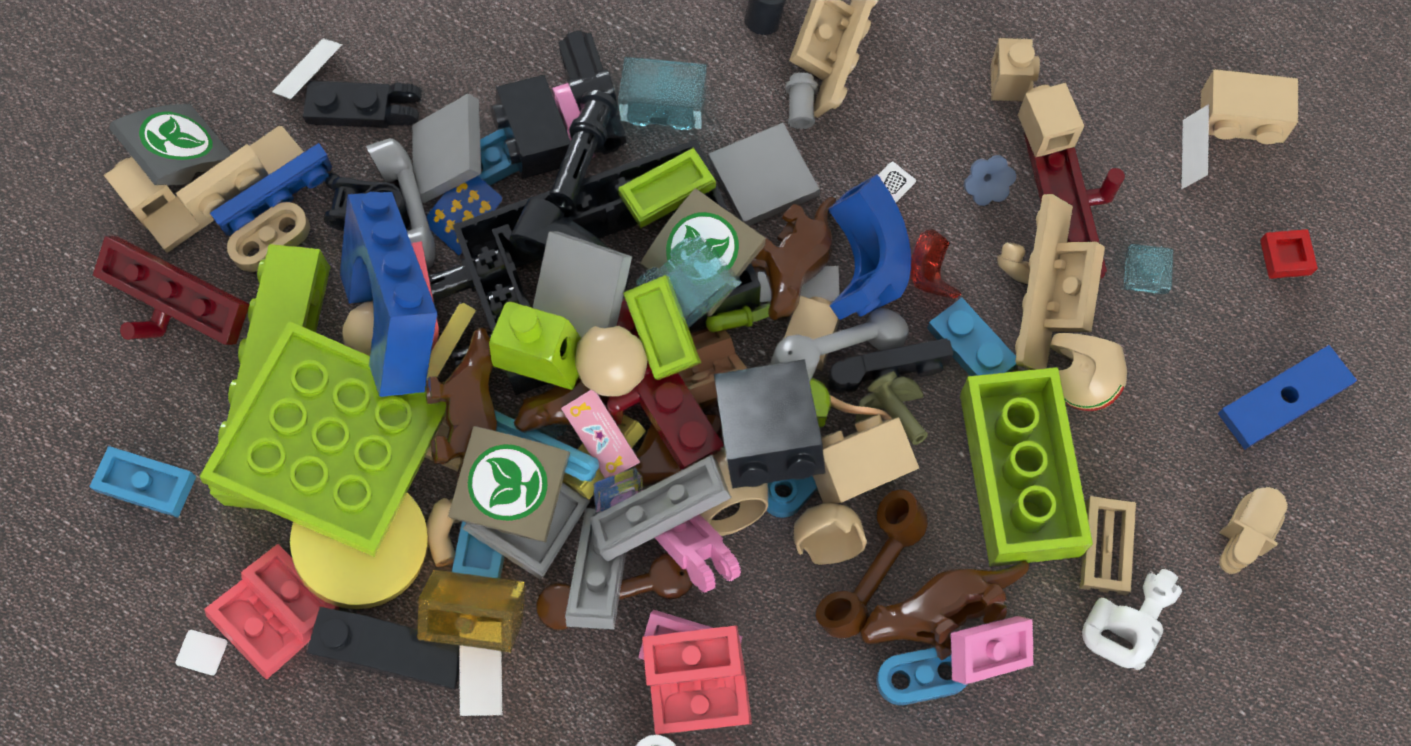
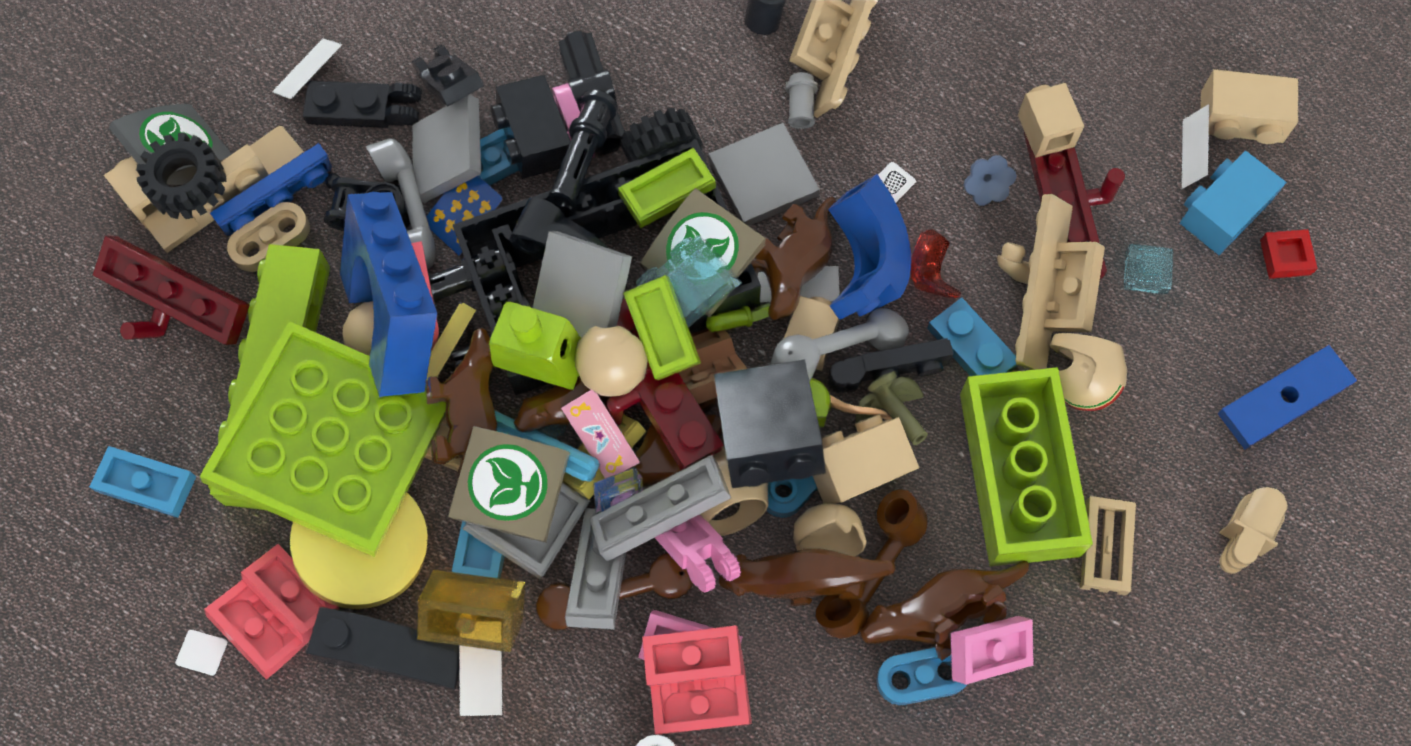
tan arm [426,498,460,567] -> none
clear light blue brick [618,57,707,130] -> none
tan brick [991,38,1040,101] -> none
white piece [1082,569,1182,670] -> none
none -> black tyre [136,133,227,219]
none -> black hinge [412,45,484,107]
none -> black tyre [620,108,703,163]
none -> reddish brown animal [719,549,895,606]
none -> dark azure brick [1179,150,1287,256]

